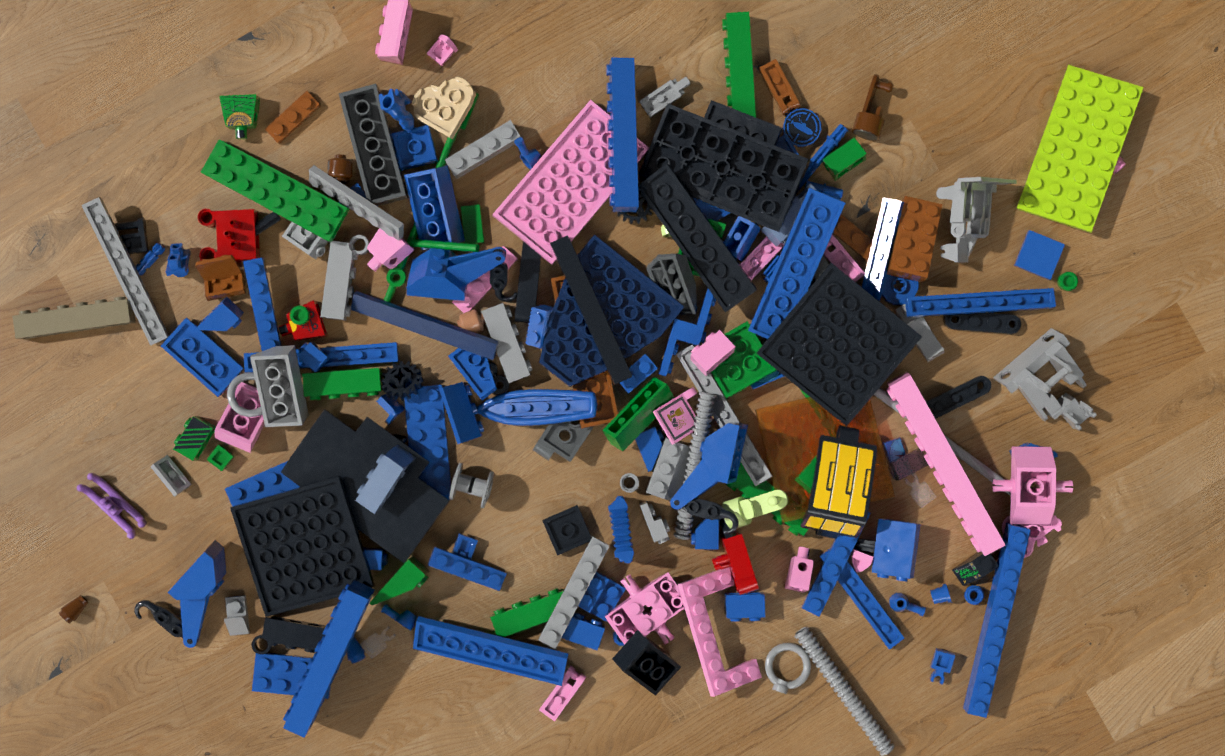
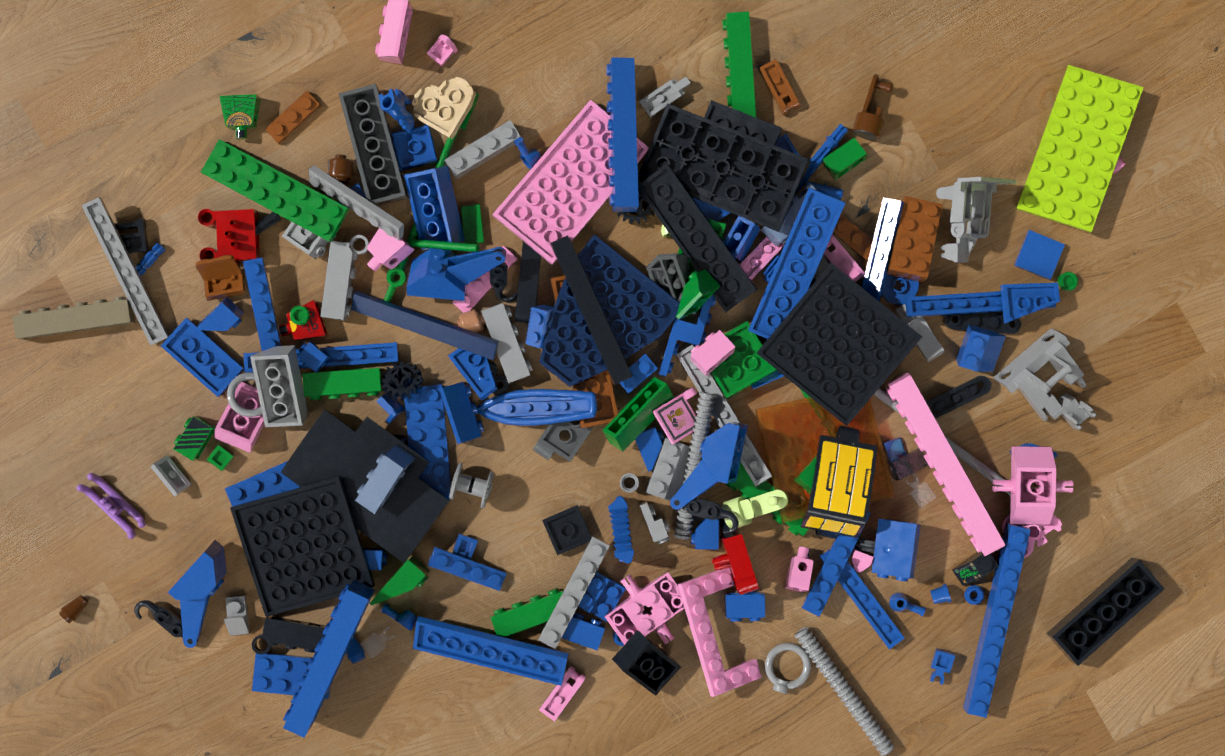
blue hips [165,243,191,277] -> none
tile [783,108,821,147] -> none
none -> green slope [676,269,721,319]
none -> blue slope [956,325,1006,372]
none -> blue wing [1000,283,1060,324]
none -> black brick [1046,558,1165,666]

